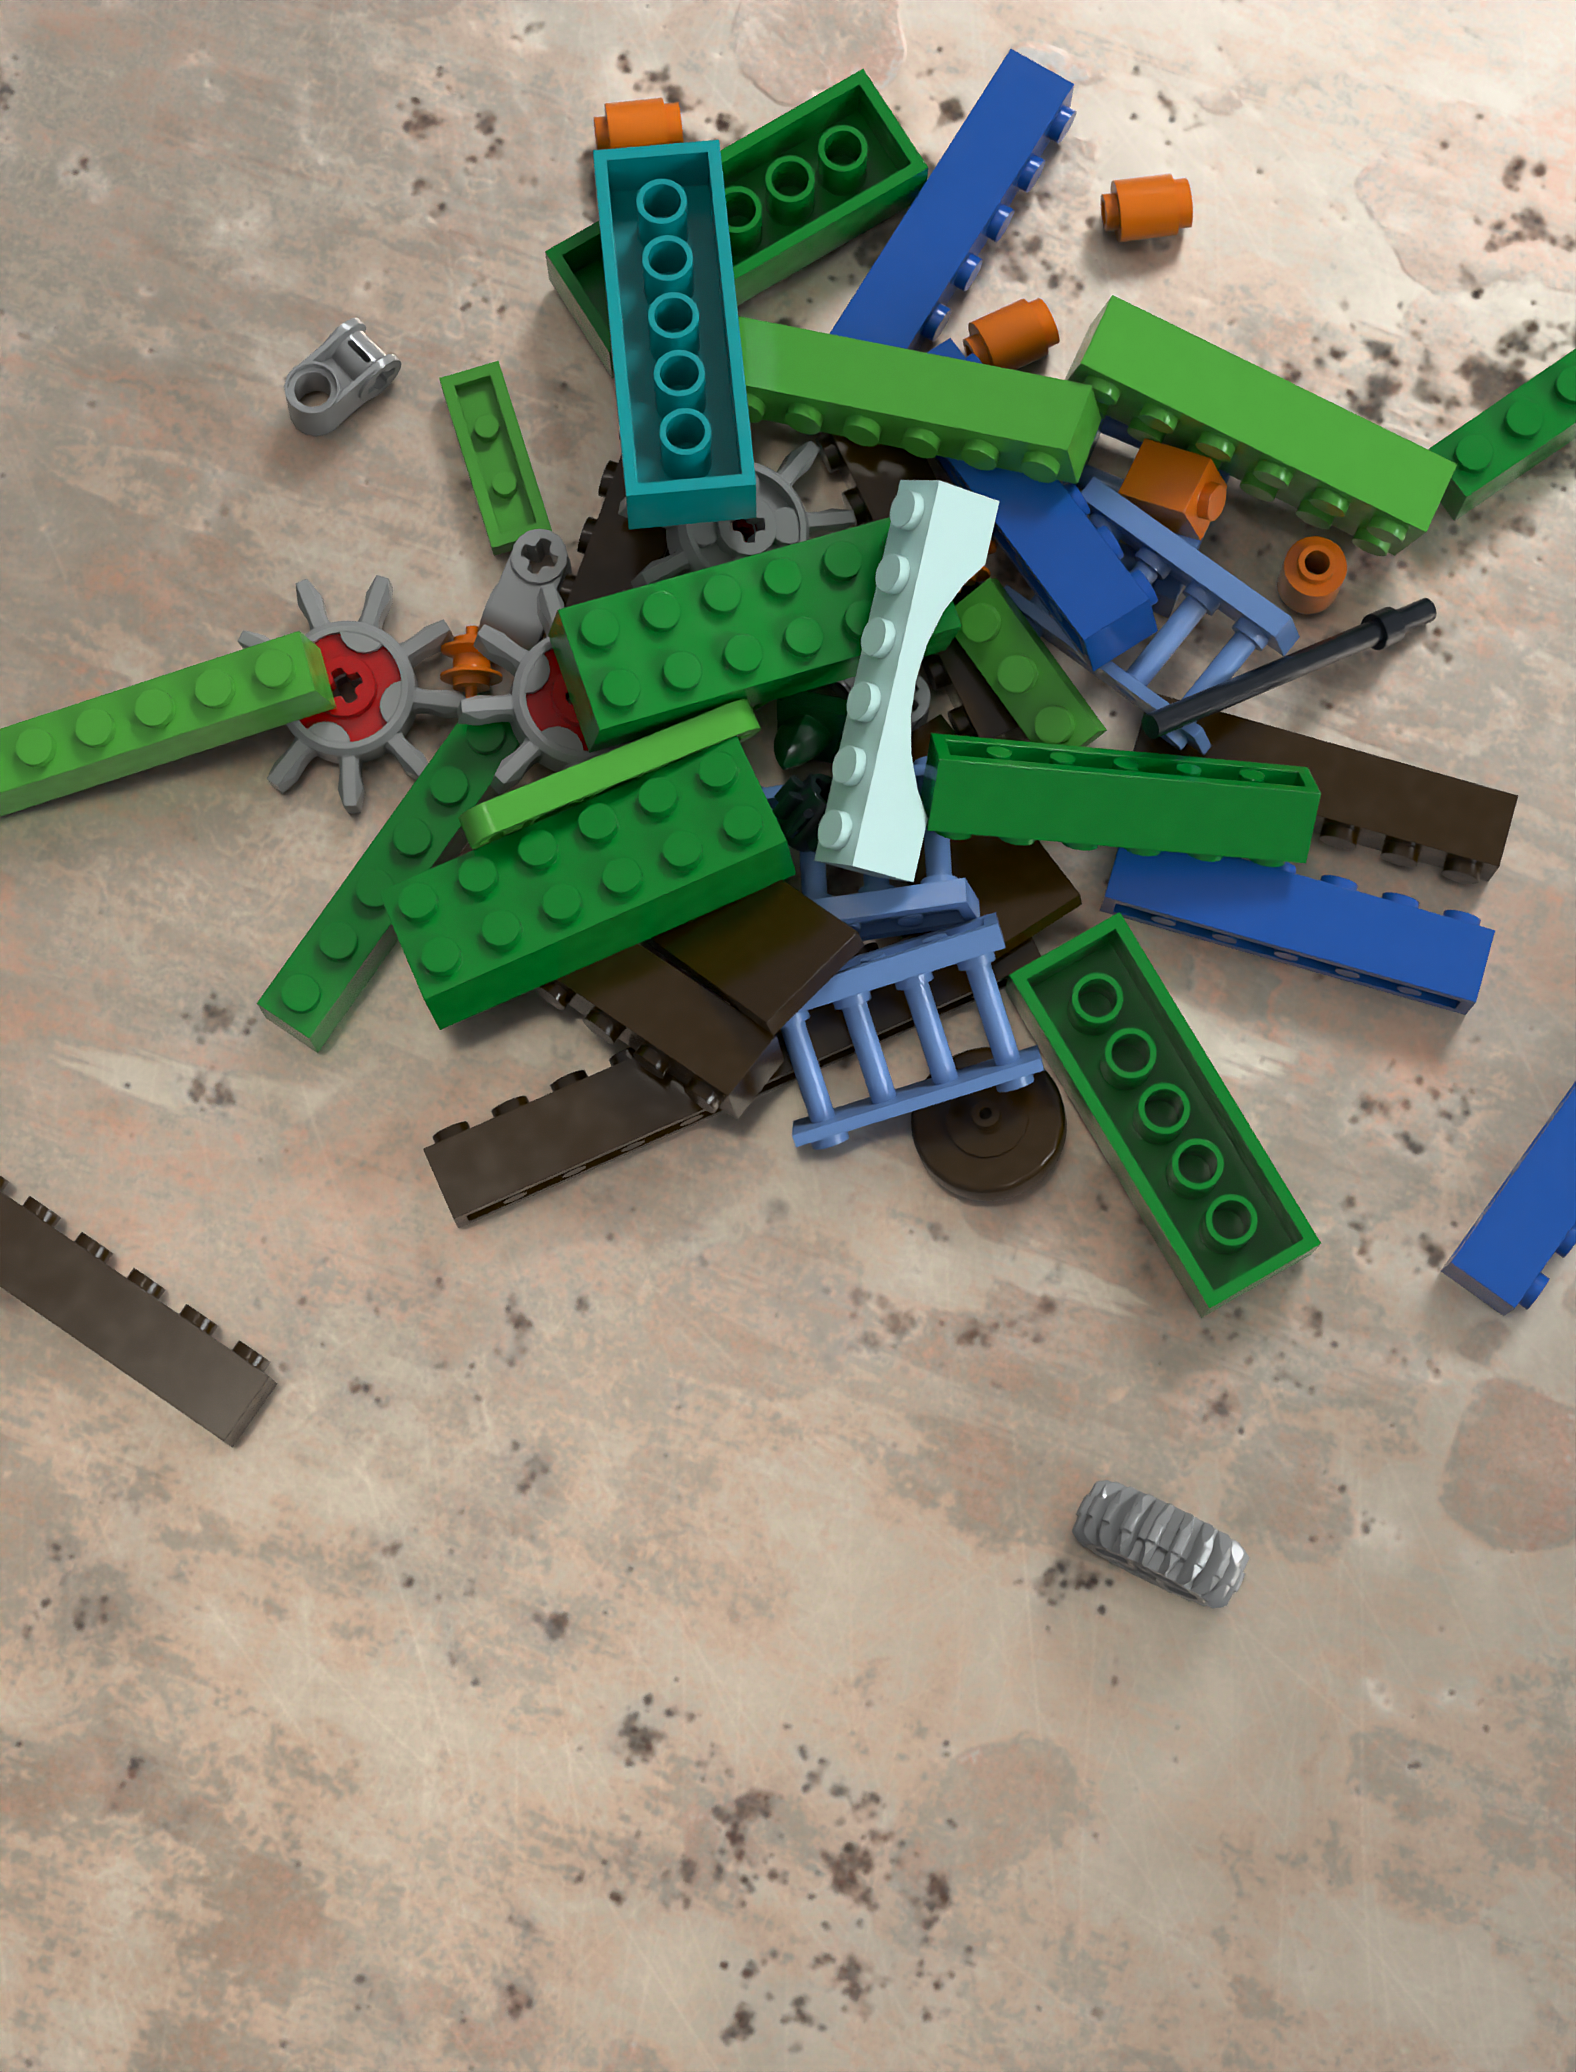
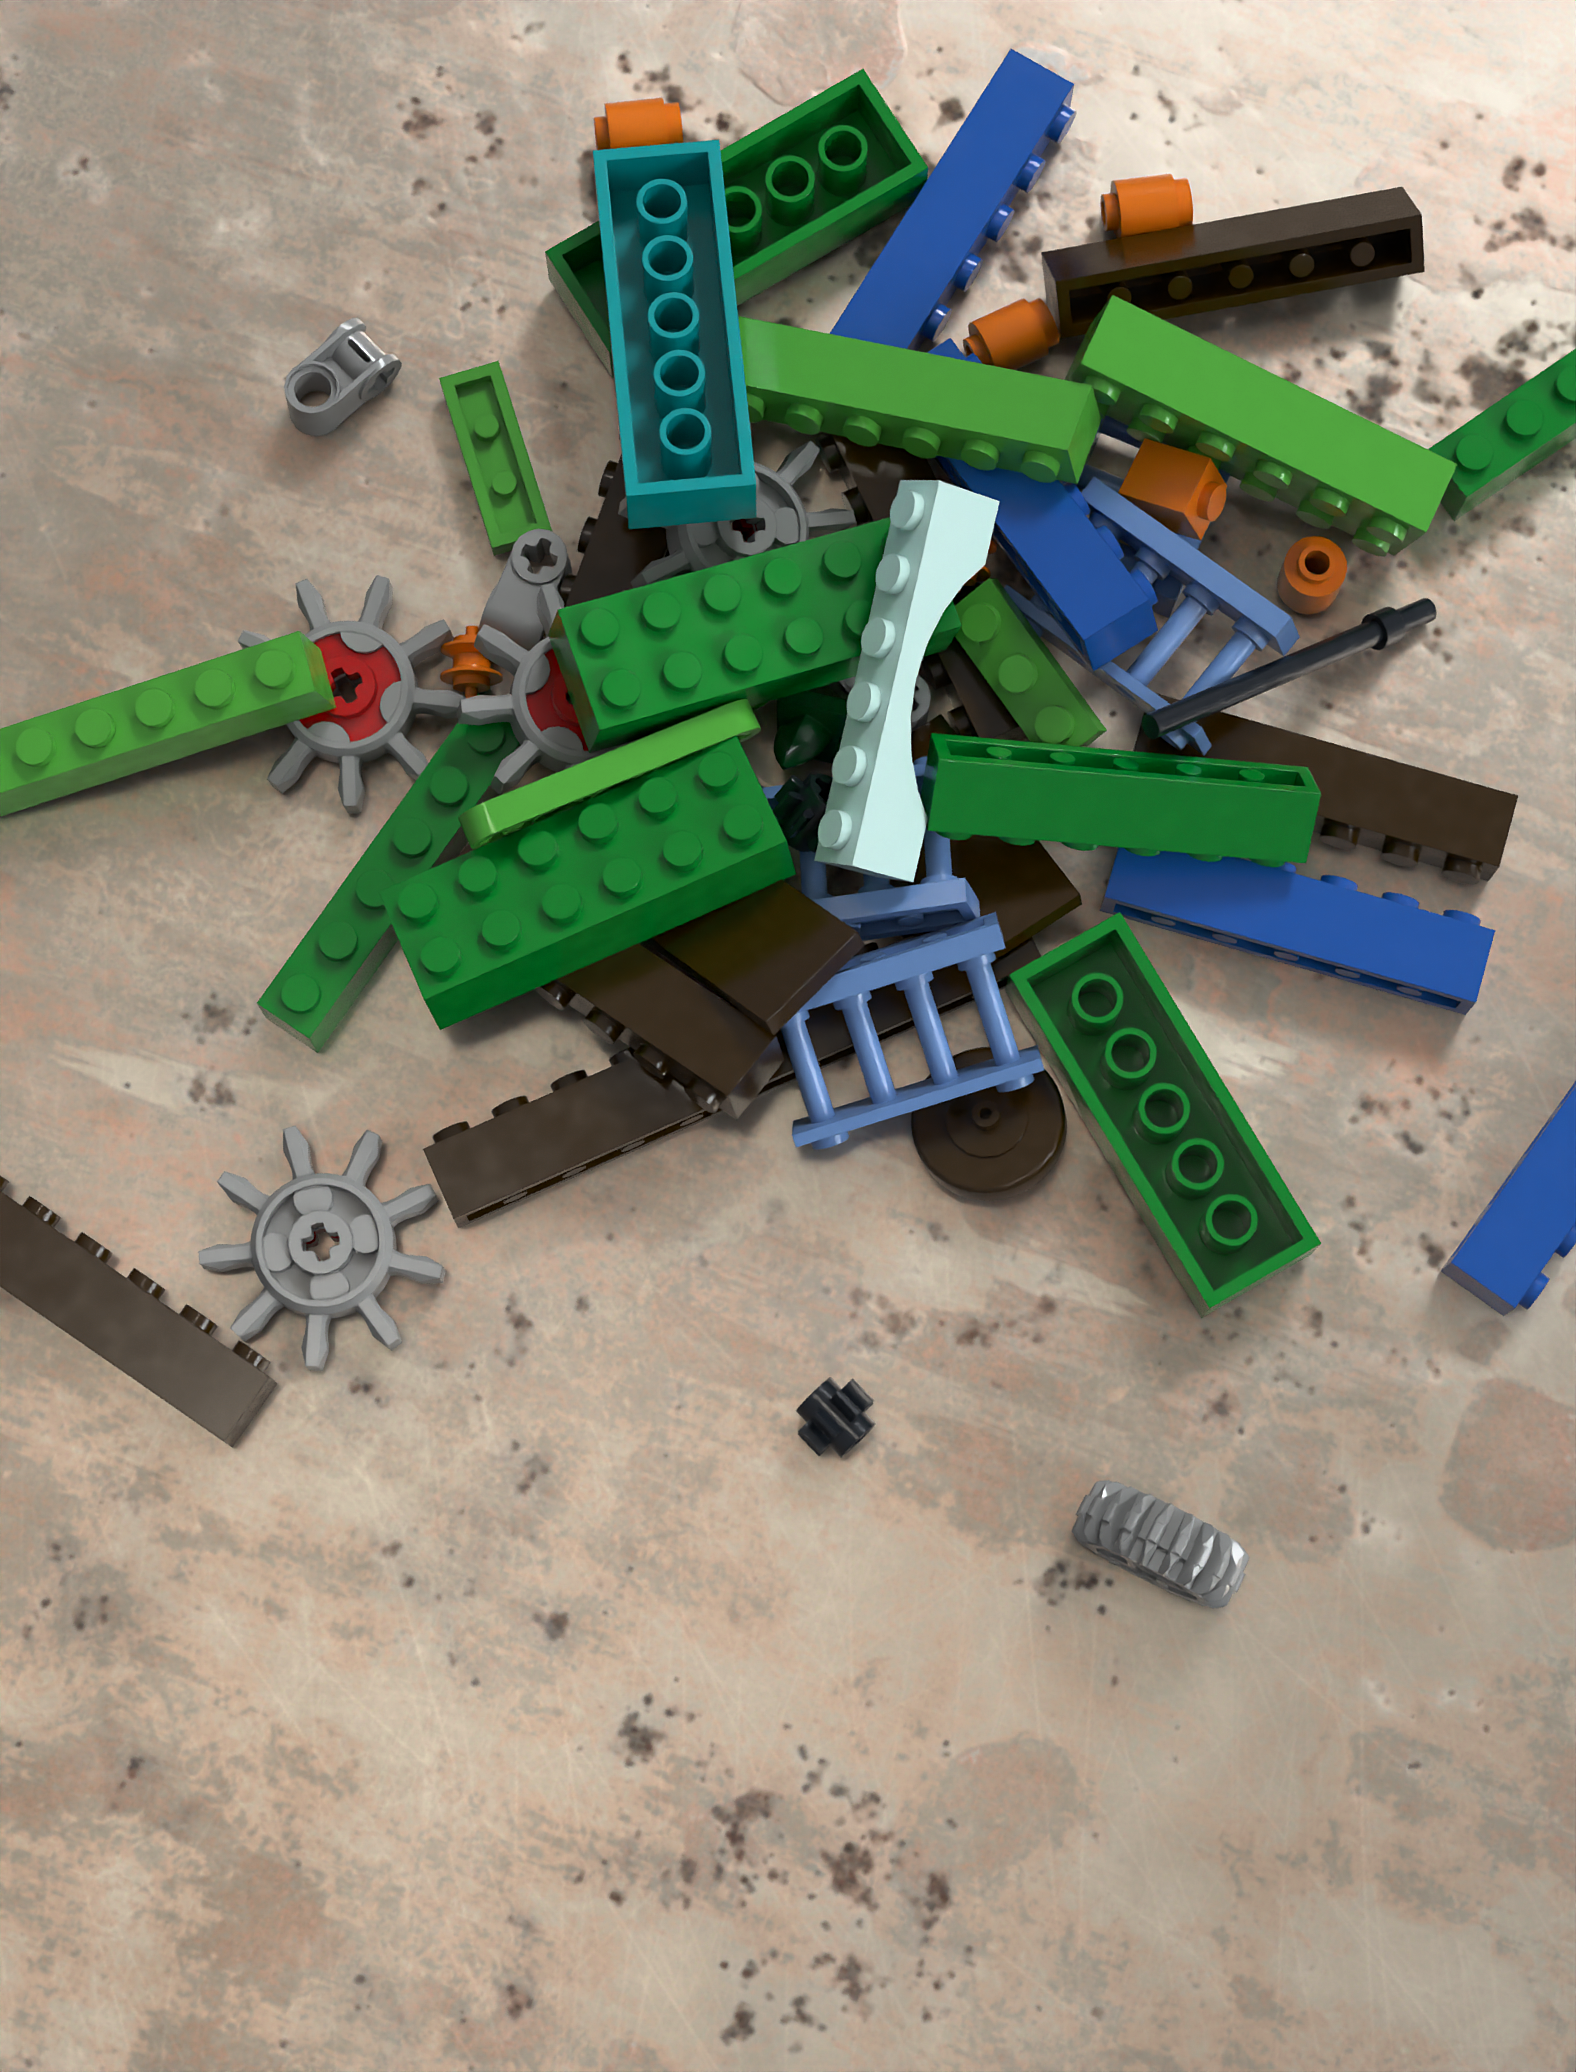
none -> light grey gear [198,1125,446,1371]
none -> black gear [796,1377,876,1458]
none -> dark brown brick [1041,187,1425,339]

